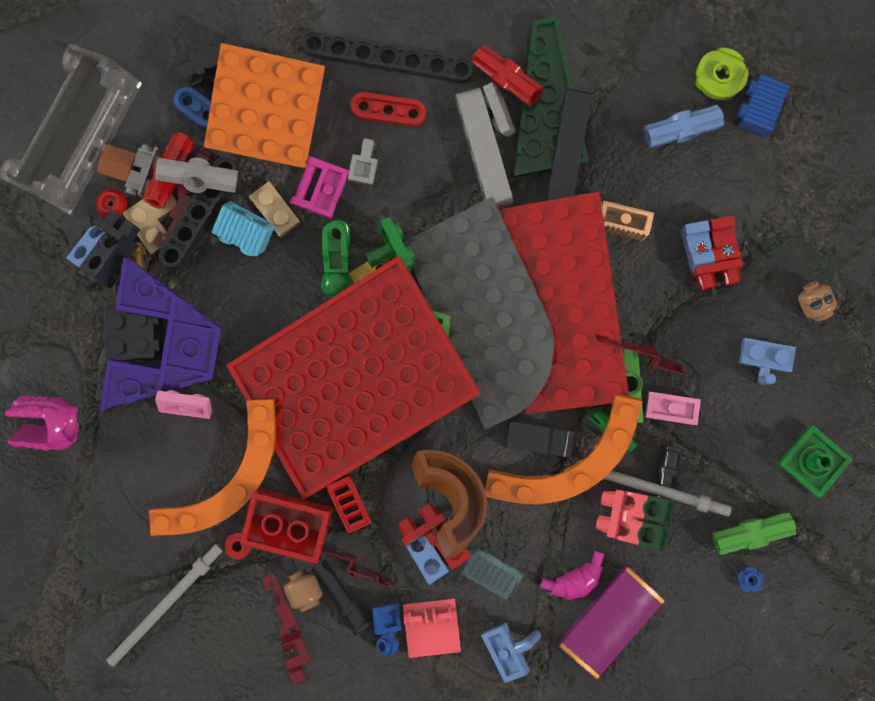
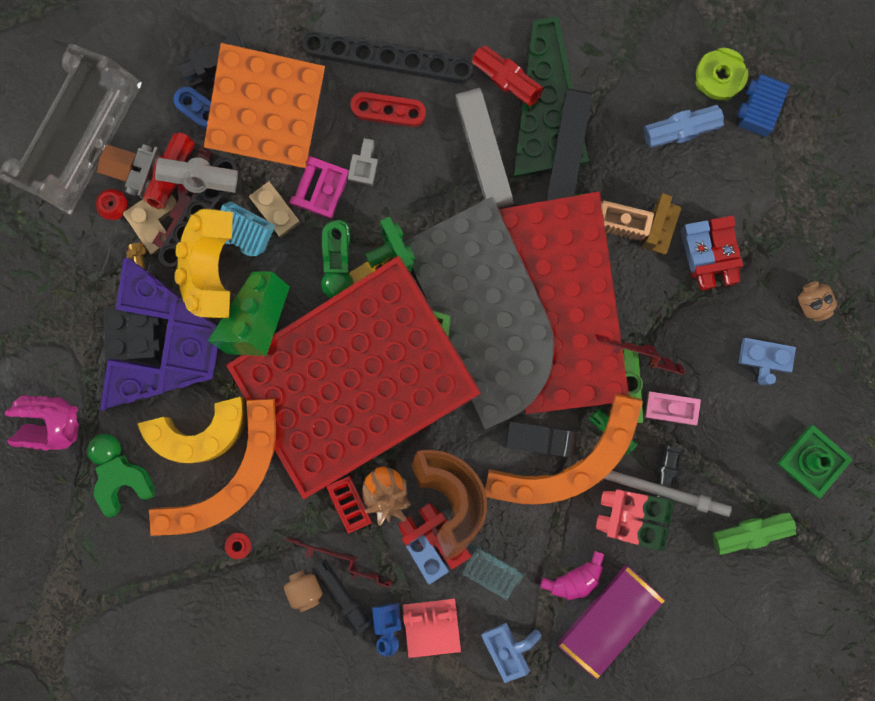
black hips [66,209,141,289] -> none
light grey bar [106,544,224,667] -> none
bright pink plate [155,390,212,419] -> none
red slope [240,488,334,564] -> none
dark red piece [262,573,312,685] -> none
light grey plate [483,82,517,137] -> none
blue plate [738,567,764,593] -> none
none -> green piece [87,433,155,518]
none -> yellow brick [138,397,247,463]
none -> yellow brick [175,209,233,318]
none -> green wedge [208,272,290,356]
none -> medium nougat hair [363,466,411,526]
none -> pearl gold bracket [641,193,681,255]

